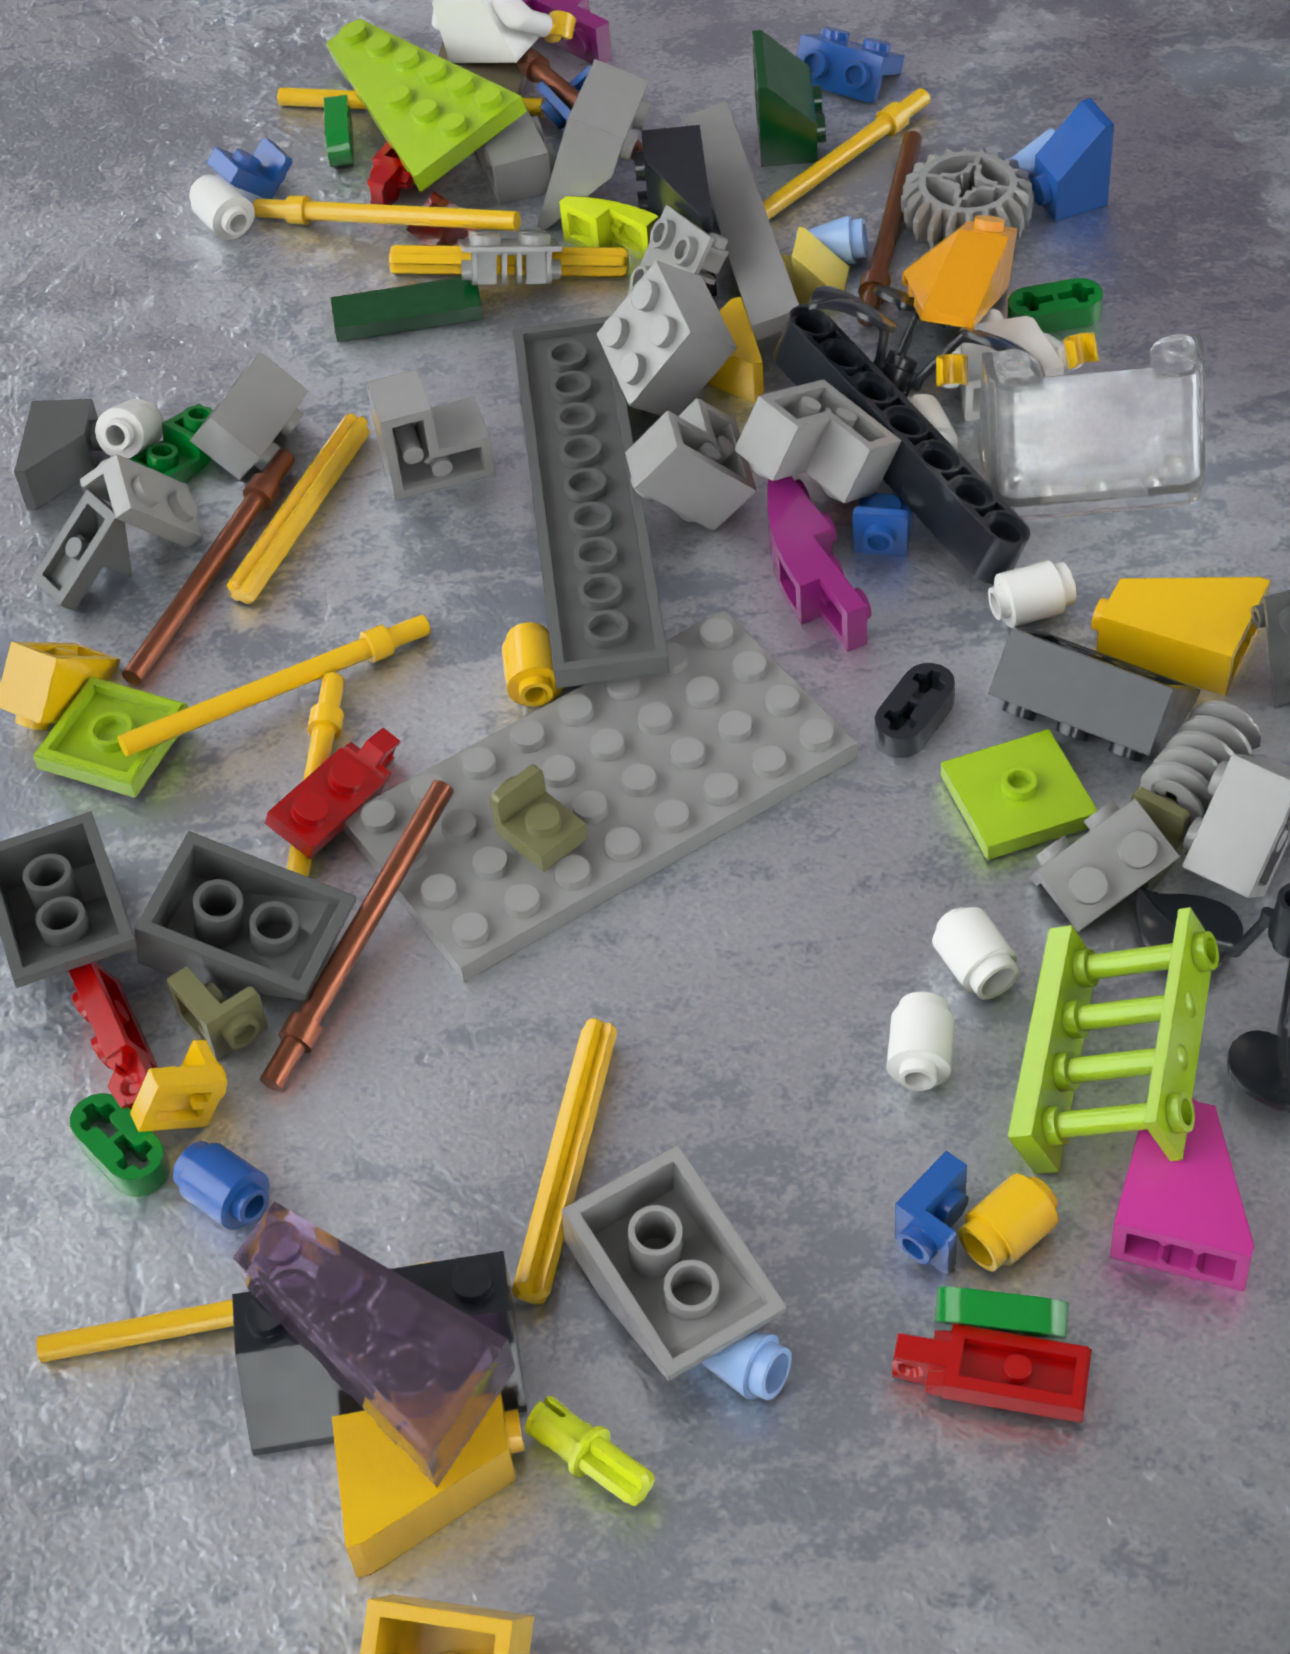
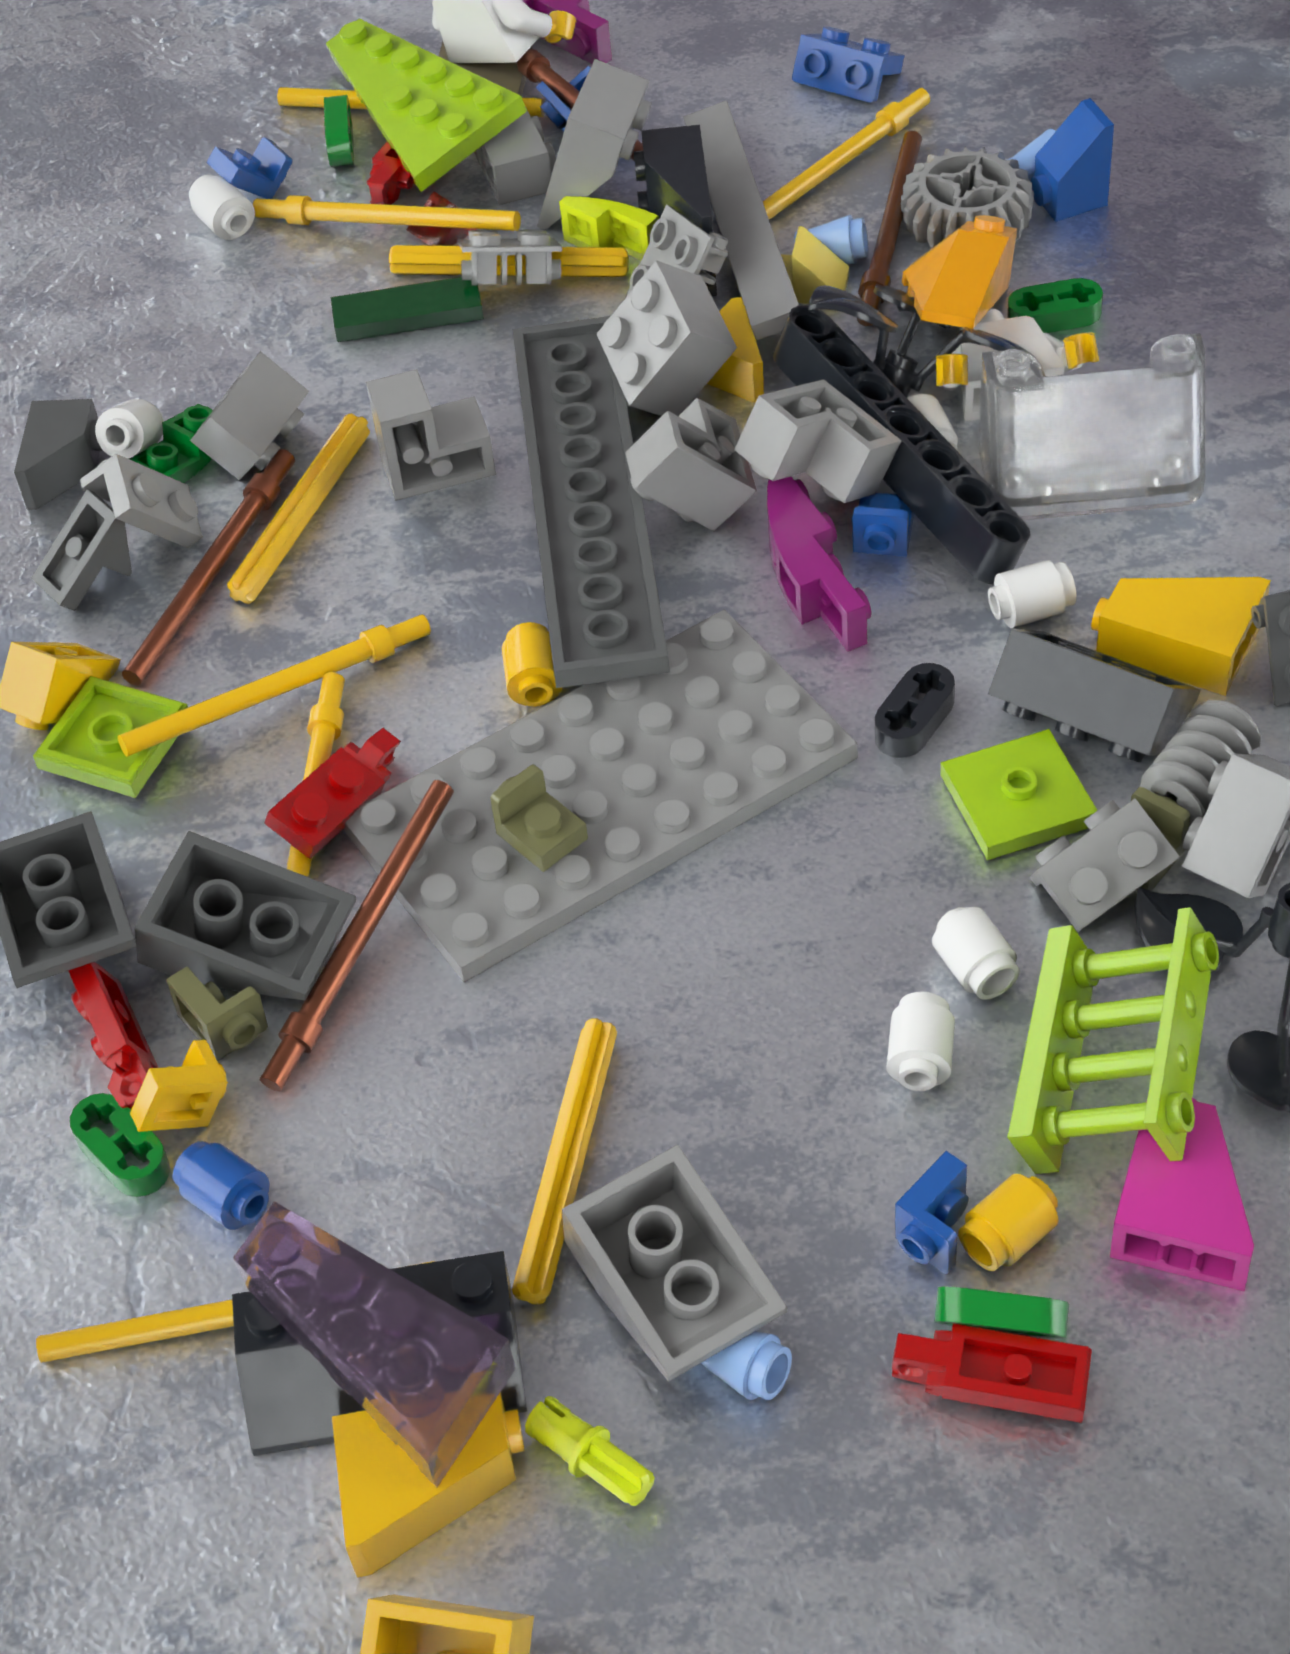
dark green slope [752,30,826,167] -> none

